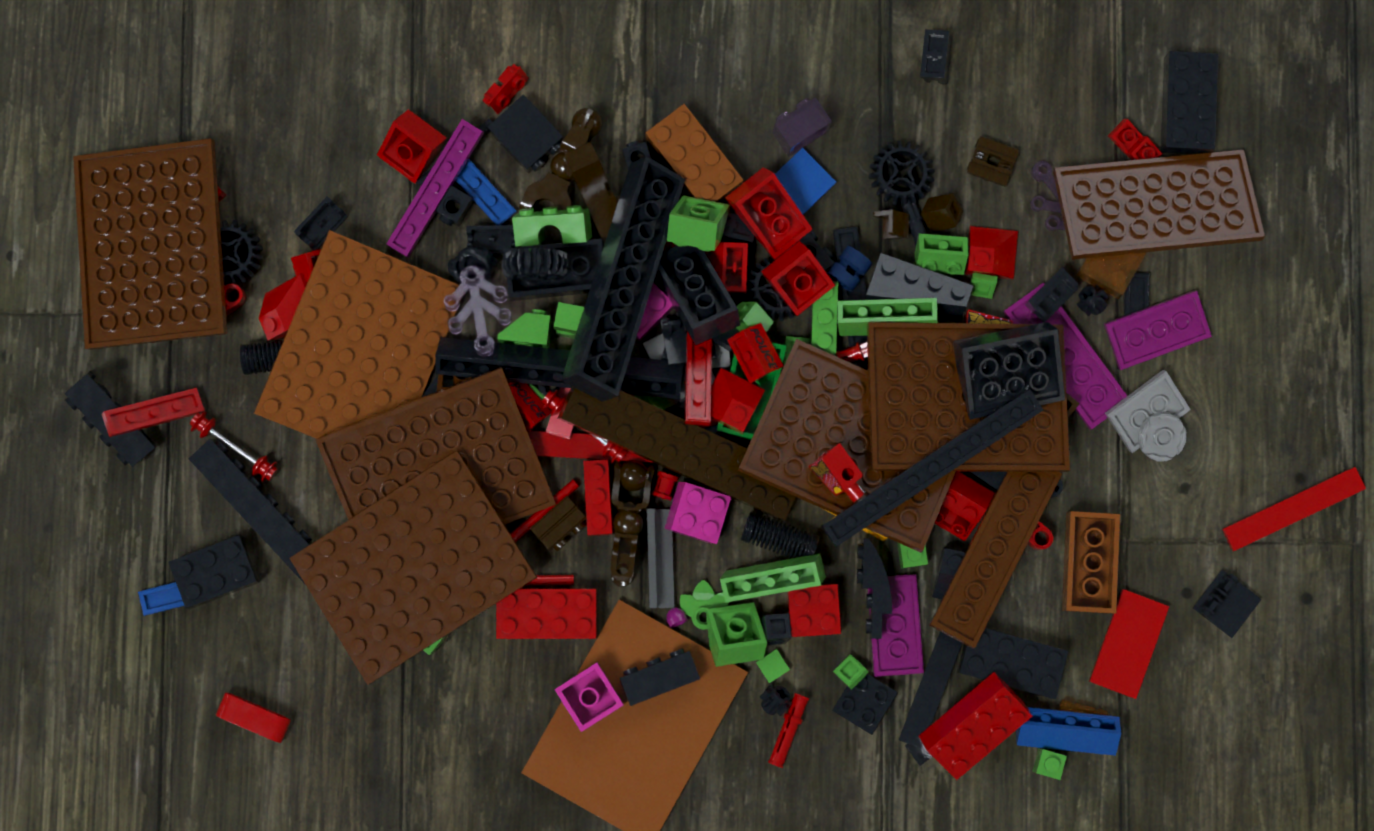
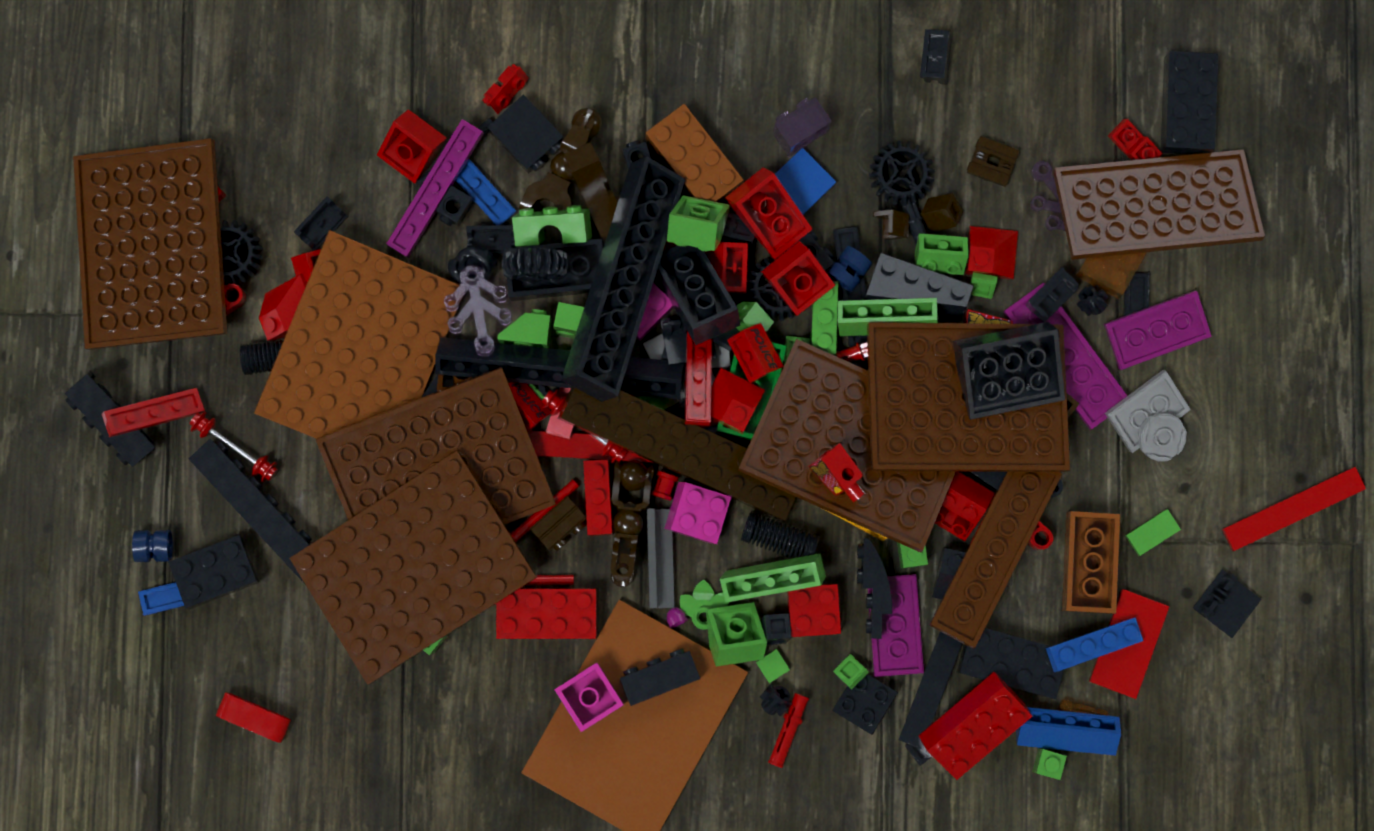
black plate [821,389,1043,547] -> none
none -> dark blue wheel [132,530,173,562]
none -> blue plate [1046,618,1143,672]
none -> bright green tile [1125,509,1181,556]

